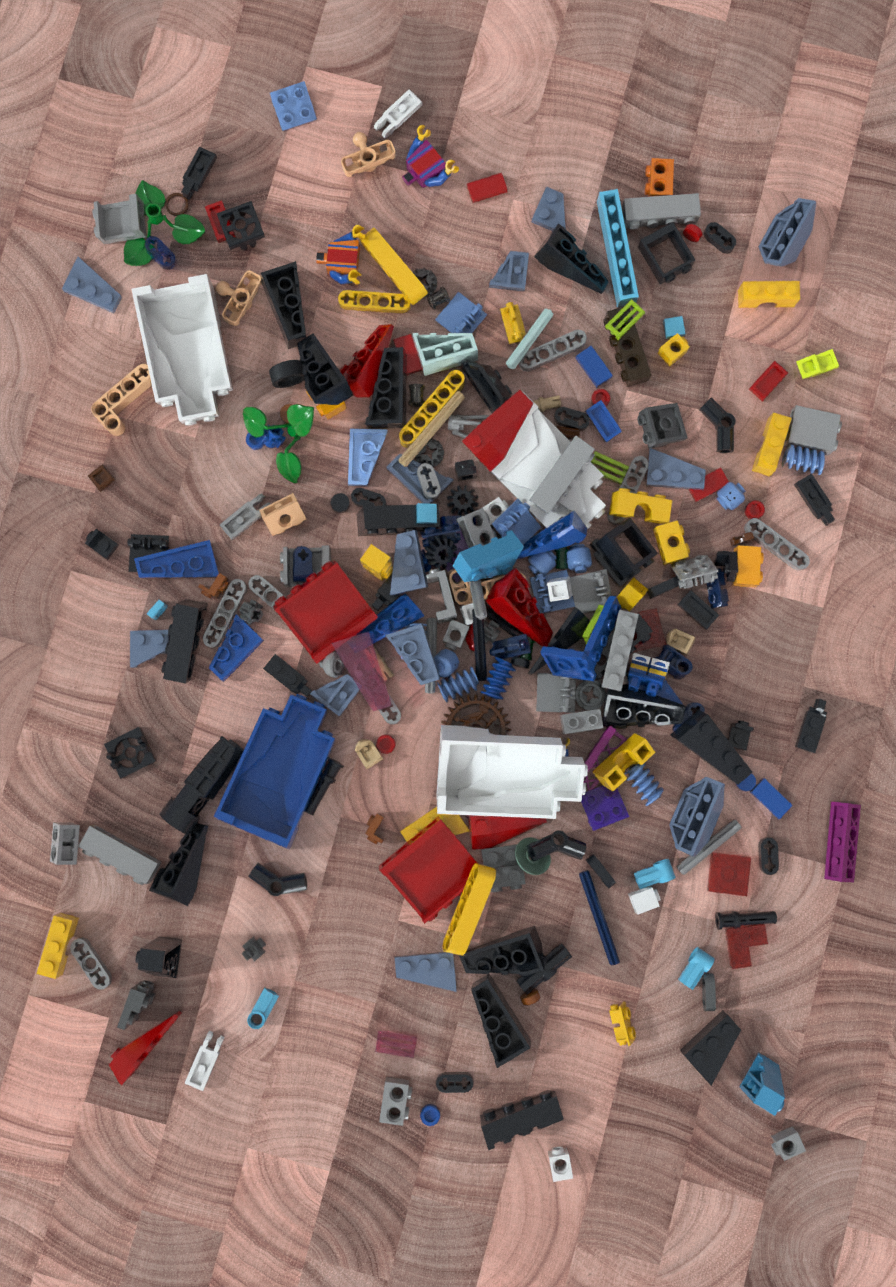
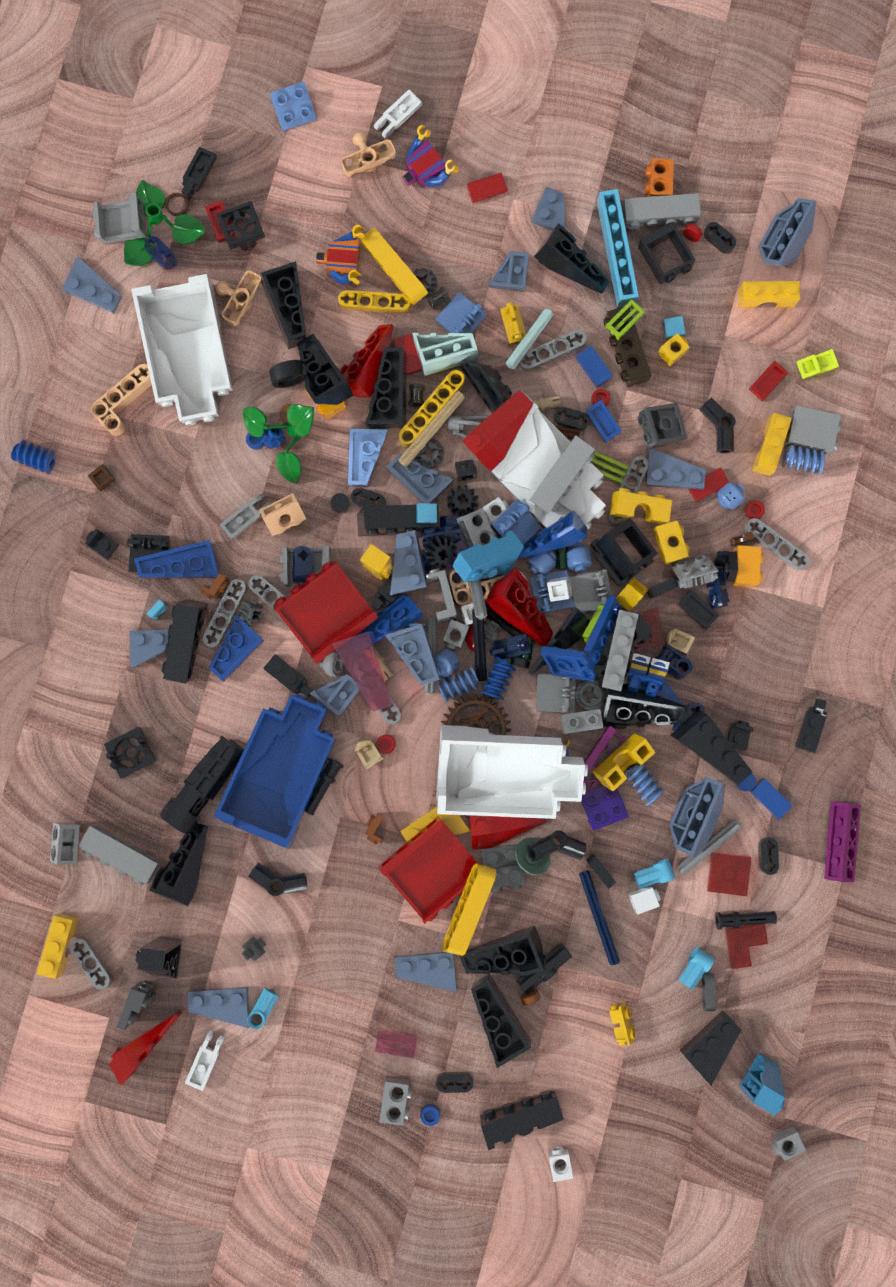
light grey beam [417,463,441,500] -> none
black hinge [794,474,835,526] -> none
none -> blue piece [11,439,55,474]
none -> sand blue wing [187,987,249,1028]

